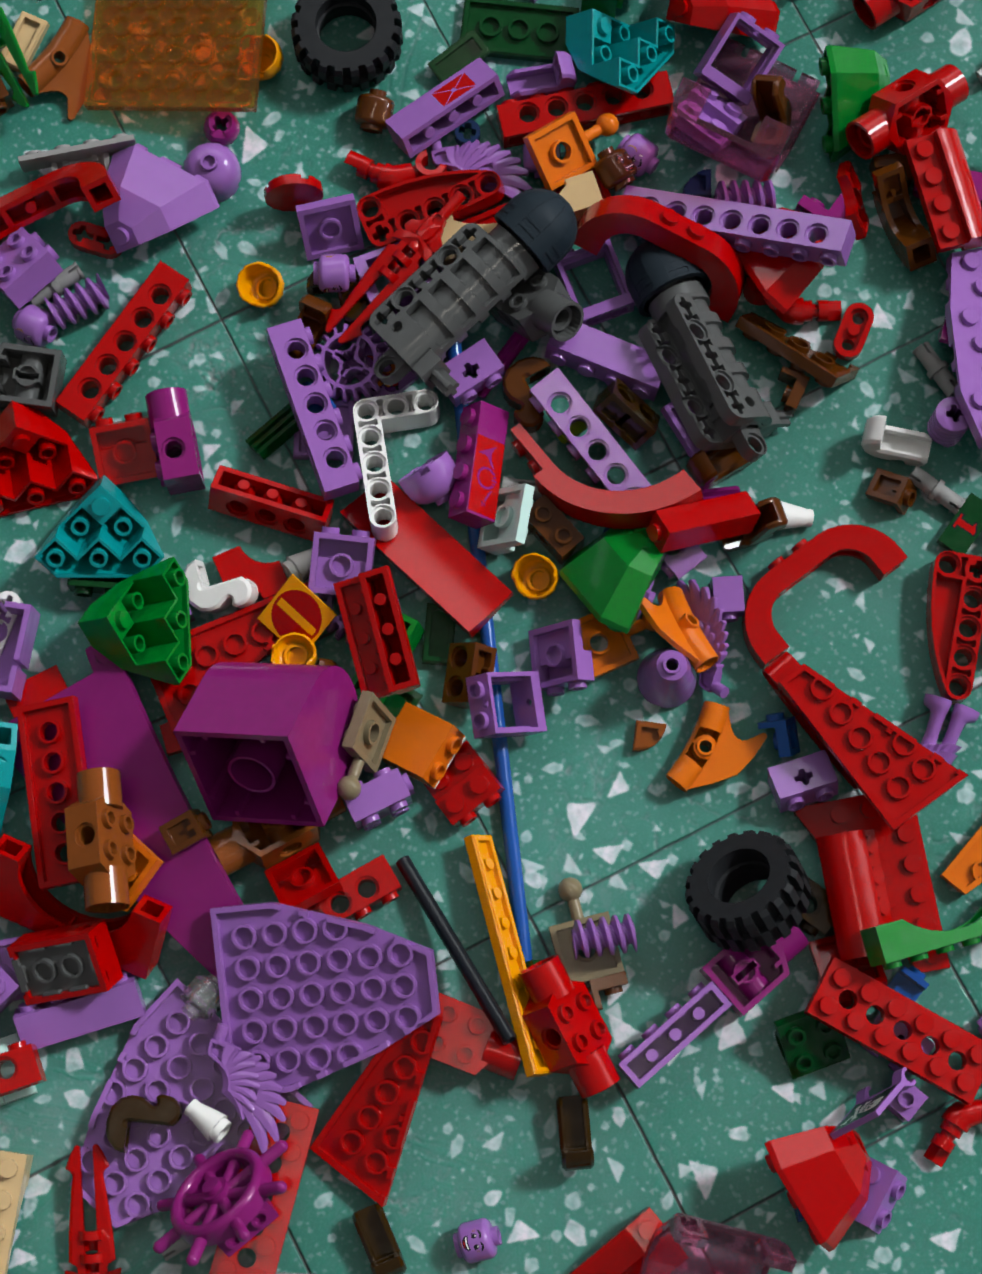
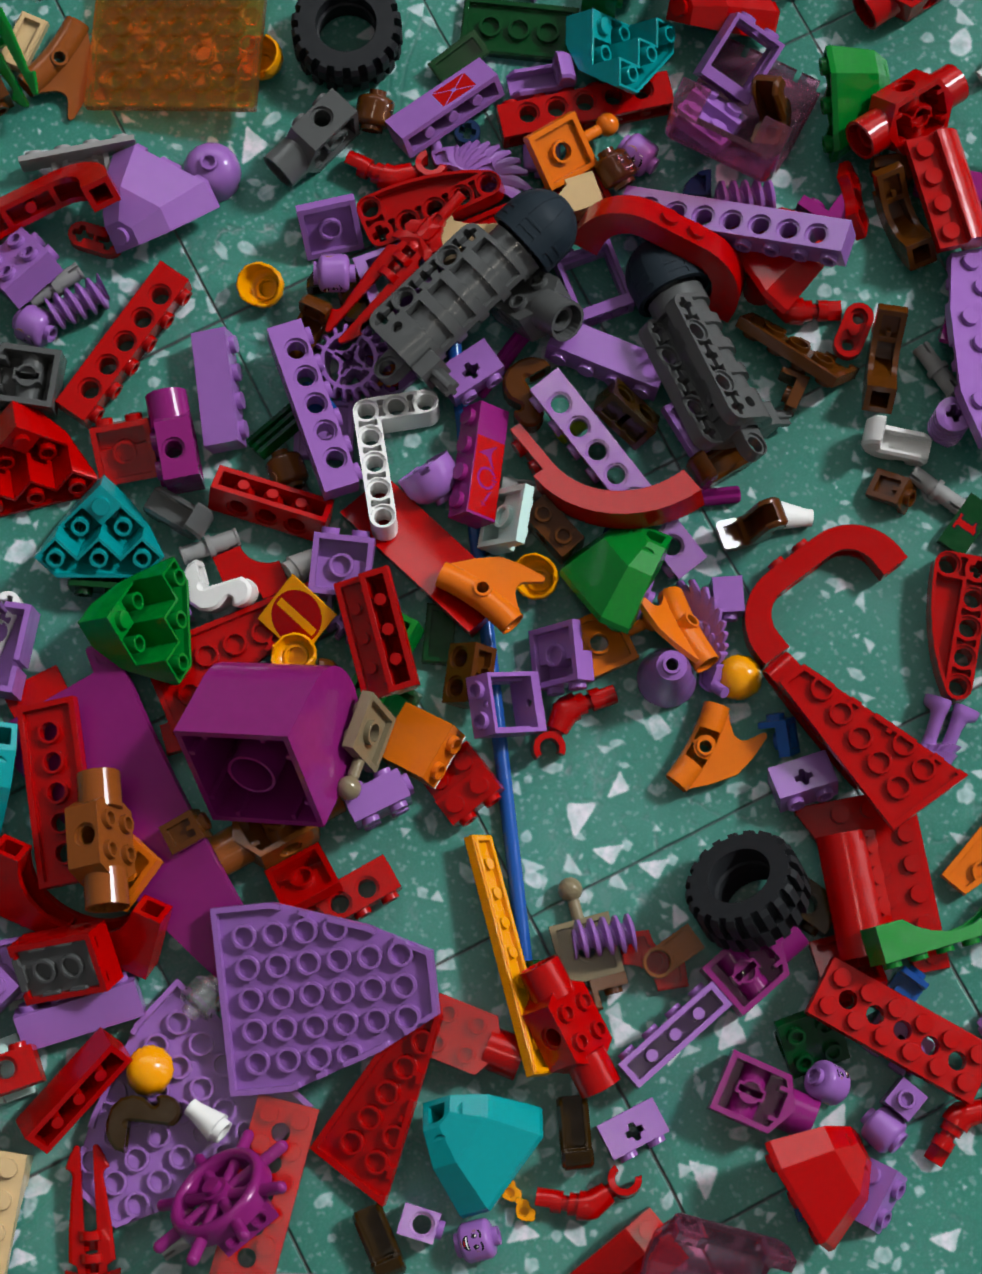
magenta piece [203,109,240,146] -> none
medium lavender animal [207,1023,287,1154] -> none
red tile [264,173,323,212] -> none
black piece [396,855,517,1045] -> none
dark orange tile [632,720,667,752] -> none
red brick [646,491,761,553] -> none
medium lavender flag [830,1067,916,1140] -> none
none -> red brick [15,1027,133,1154]
none -> light orange hair [126,1045,174,1097]
none -> dark grey animal [143,486,214,541]
none -> light grey pin [178,527,242,565]
none -> medium lavender brick [191,326,249,454]
none -> dark grey brick [263,88,360,188]
none -> reddish brown head [265,448,309,490]
none -> medium lavender brick [396,1202,446,1245]
none -> teal brick [423,1094,543,1219]
none -> orange pin [435,556,545,634]
none -> light orange piece [502,1180,536,1222]
none -> red piece [530,684,618,760]
none -> red piece [535,1165,642,1221]
none -> medium lavender brick [595,1097,670,1163]
none -> red tile [619,930,689,992]
none -> dark orange piece [642,923,705,979]
none -> magenta brick [706,1049,821,1135]
none -> light orange hair [720,654,763,701]
none -> medium lavender head [804,1060,851,1106]
none -> medium lavender head [860,1106,908,1154]
none -> reddish brown arch [862,303,908,414]

